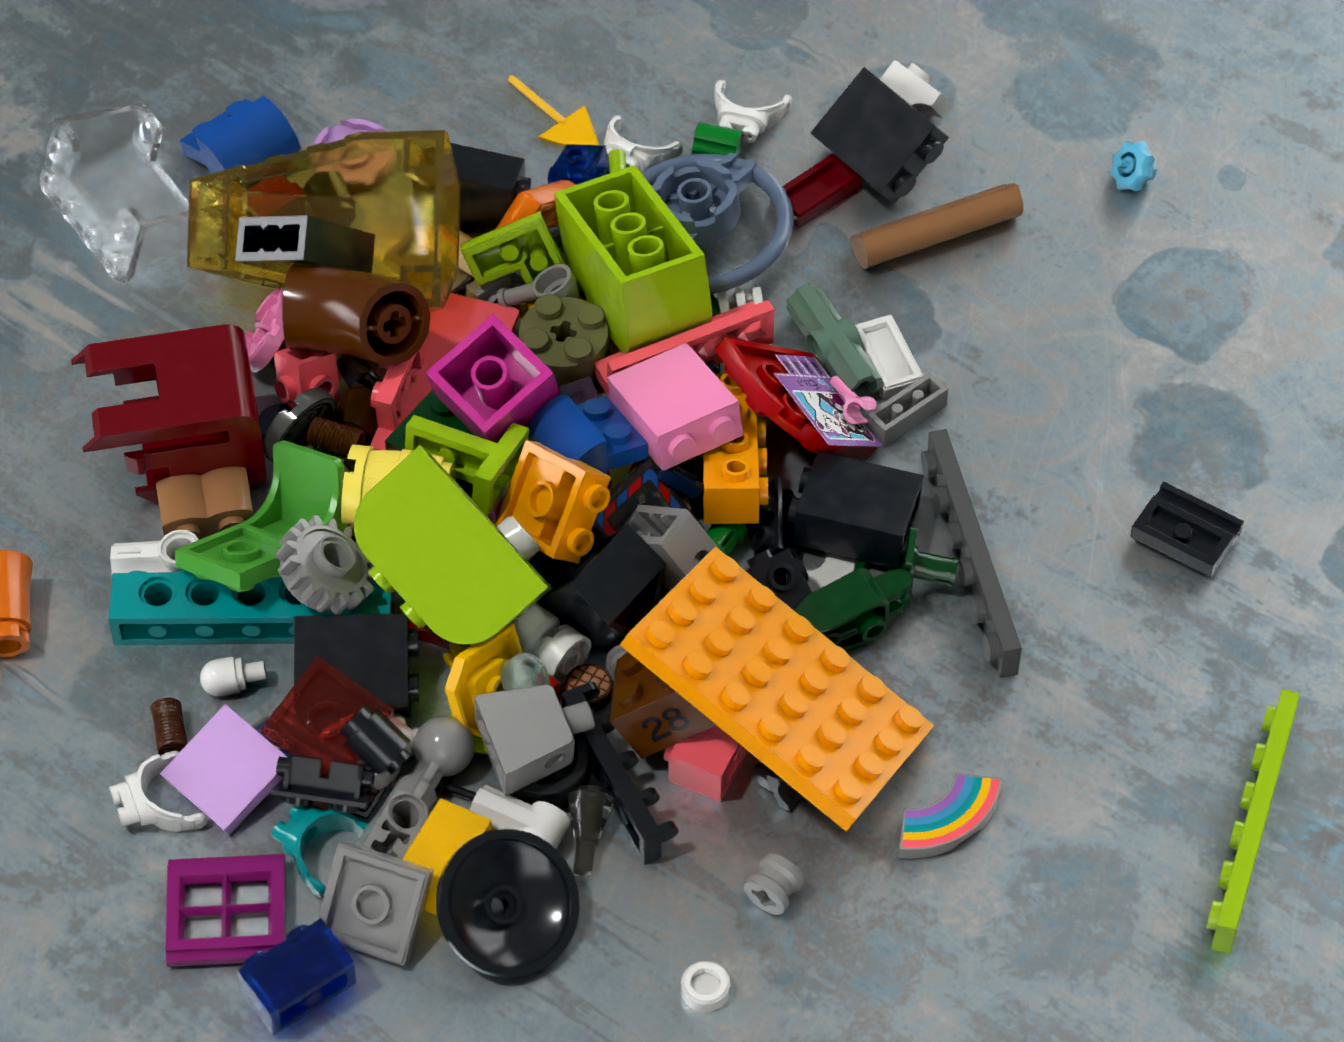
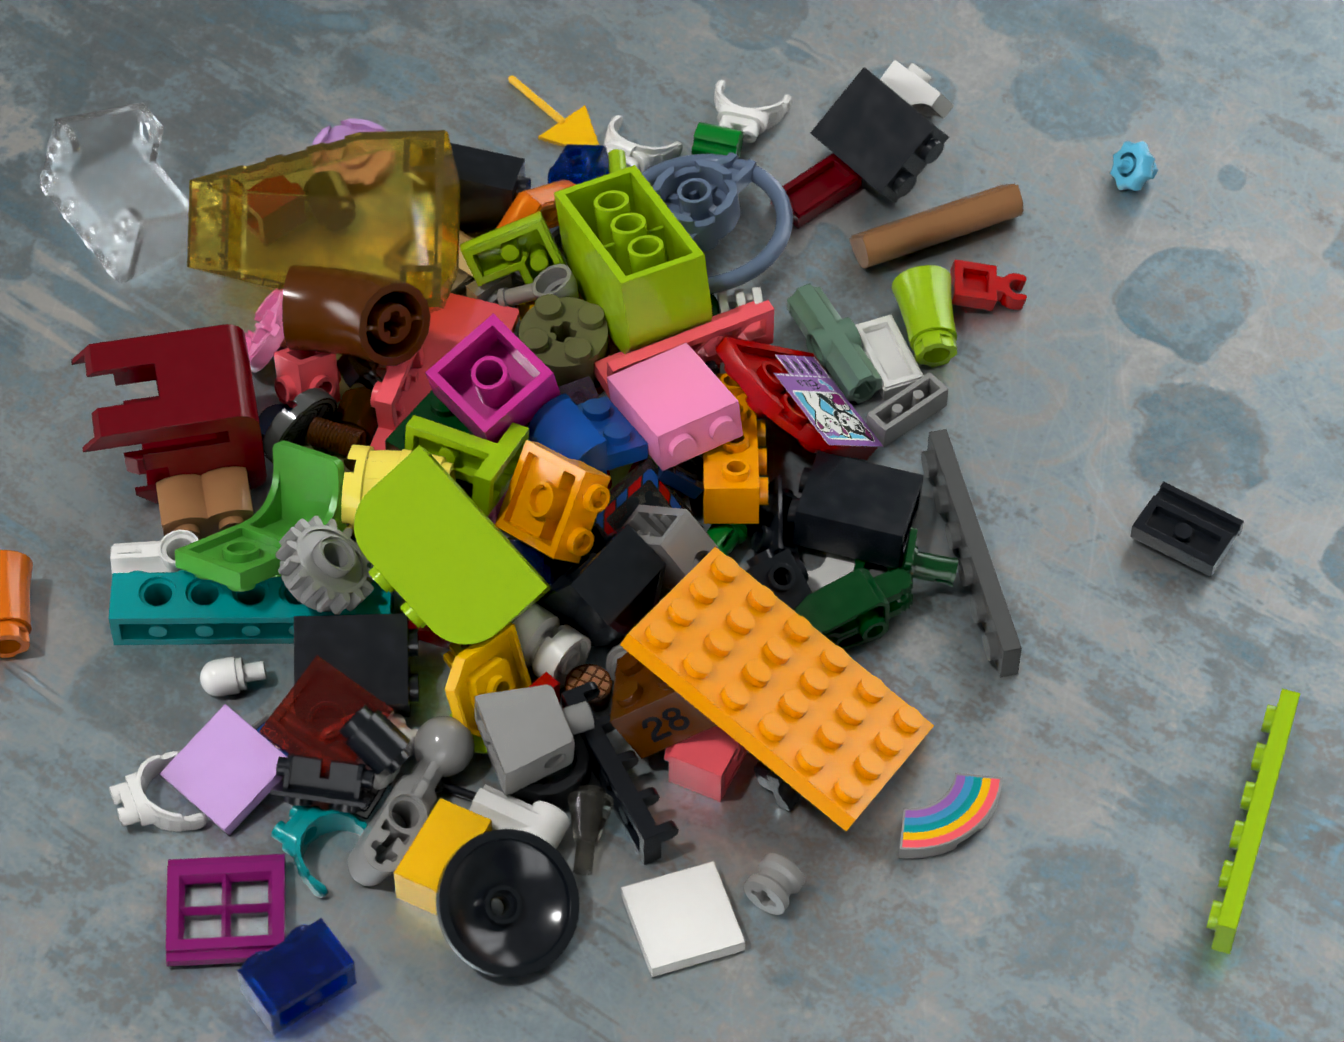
reddish brown piece [150,697,187,756] -> none
blue brick [179,96,302,192] -> none
black brick [235,215,375,274] -> none
light grey tile [313,840,434,966] -> none
white tile [497,516,540,561] -> none
clear light blue tile [501,652,549,691] -> none
white tile [681,961,730,1013] -> none
bright pink hand [829,376,876,424] -> none
none -> white tile [621,861,745,977]
none -> lime plant [891,265,957,367]
none -> red plate [950,259,1027,311]

